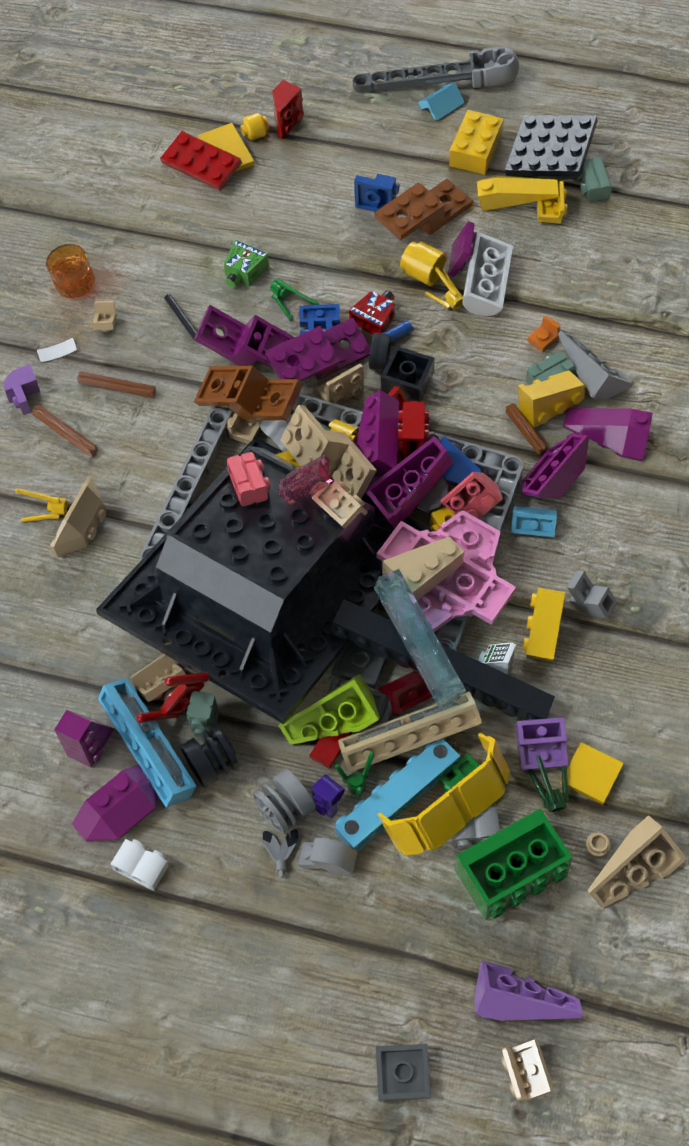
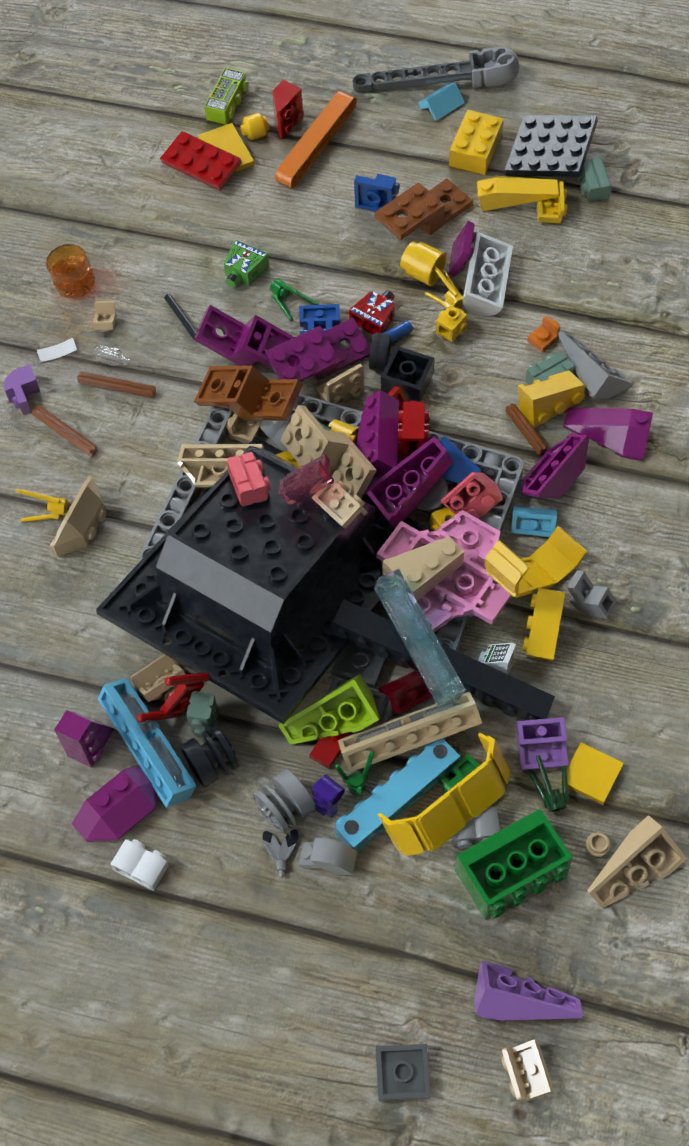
none -> clear plant [92,344,131,366]
none -> tan wedge [177,444,264,487]
none -> brick [204,68,248,125]
none -> orange beam [275,91,357,188]
none -> yellow brick [436,305,467,342]
none -> yellow windscreen [485,526,588,598]

